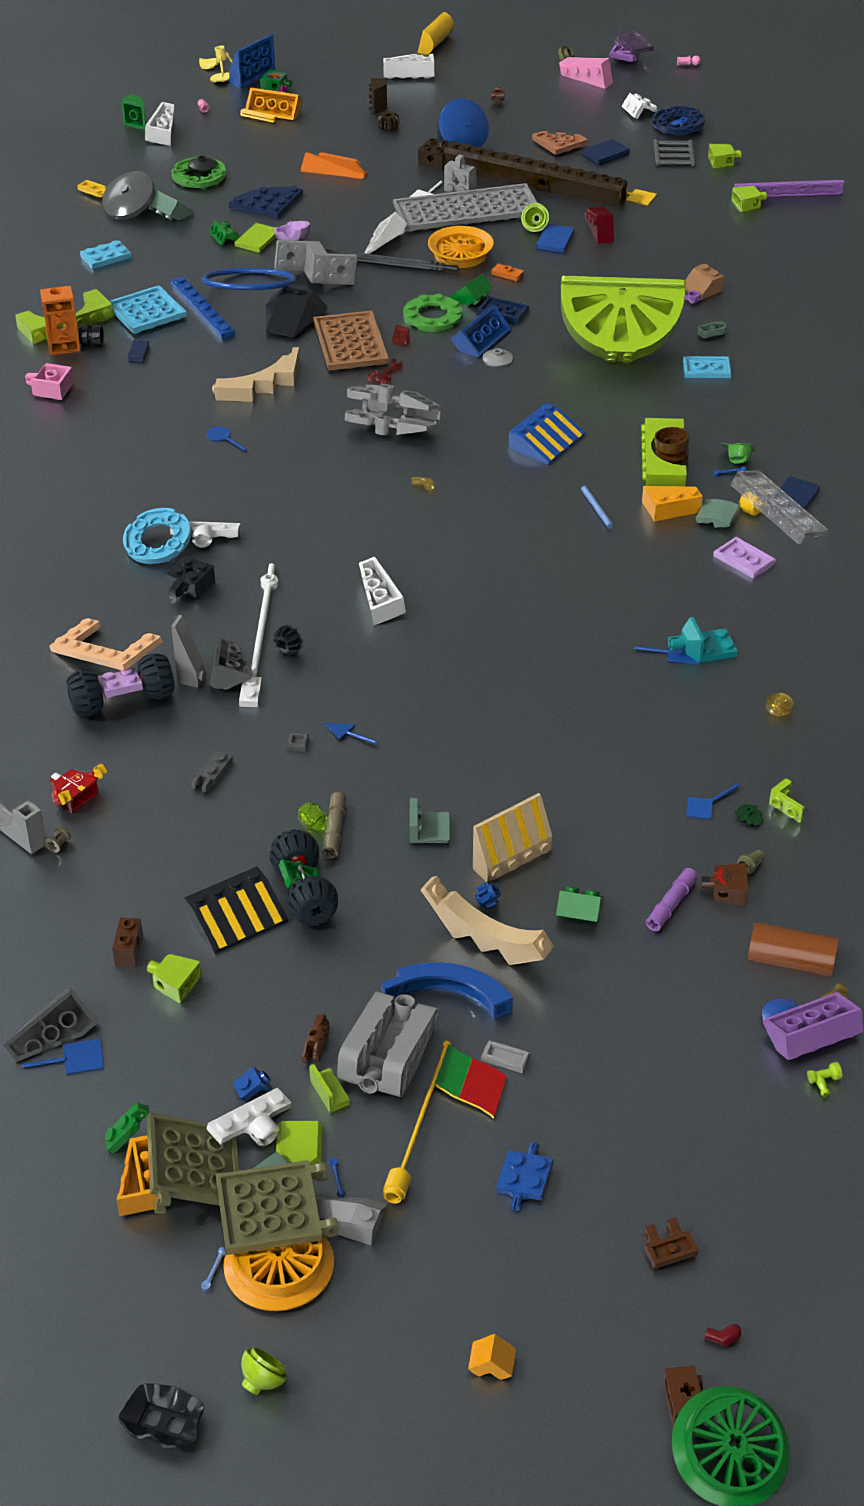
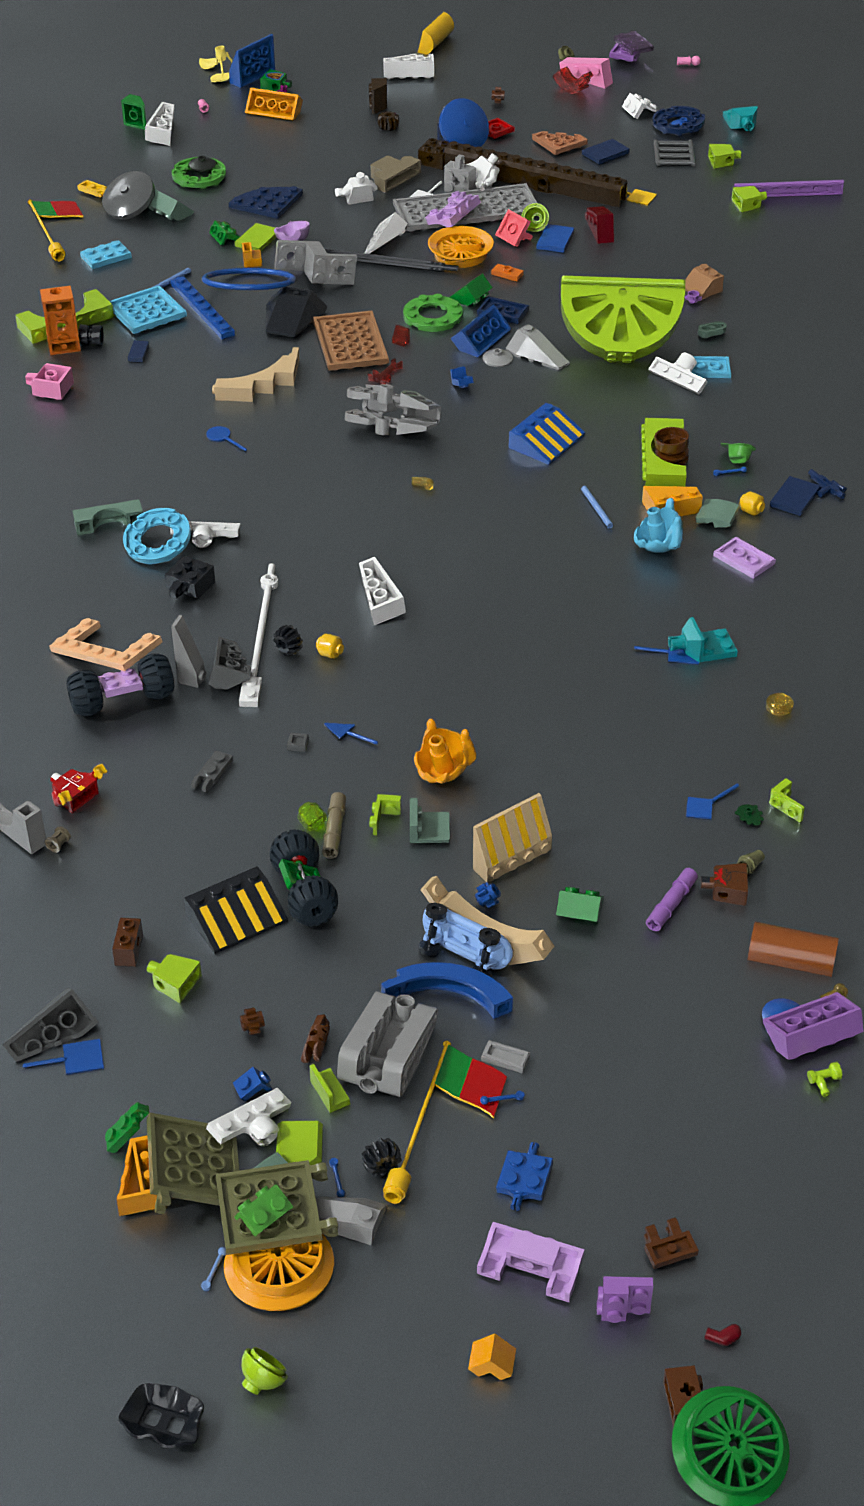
yellow axle [240,109,276,123] -> none
orange wedge [301,152,368,179] -> none
clear bracket [731,470,828,544] -> none
none -> flag [28,199,83,262]
none -> sand green arch [72,499,143,536]
none -> medium blue bar [153,267,191,288]
none -> bright green bracket [234,1184,293,1236]
none -> reddish brown gear [240,1007,265,1035]
none -> light orange piece [242,242,262,268]
none -> yellow head [316,634,344,659]
none -> white torso [335,172,377,205]
none -> black gear [361,1138,402,1177]
none -> lime bracket [369,794,401,835]
none -> dark tan brick [370,156,421,192]
none -> light orange piece [414,719,477,784]
none -> light blue piece [419,903,513,977]
none -> lavender bracket [425,191,481,227]
none -> blue bracket [450,366,474,388]
none -> white torso [466,153,500,191]
none -> lavender bracket [477,1222,585,1302]
none -> blue hinge [480,1091,525,1105]
none -> red plate [488,118,515,139]
none -> coral bracket [495,209,533,247]
none -> light grey wedge [506,324,570,370]
none -> clear red arch [552,66,594,94]
none -> medium lavender plate [597,1276,653,1323]
none -> medium azure piece [634,498,683,553]
none -> white plate [648,352,708,395]
none -> teal plate [723,106,758,131]
none -> dark blue piece [808,469,847,499]

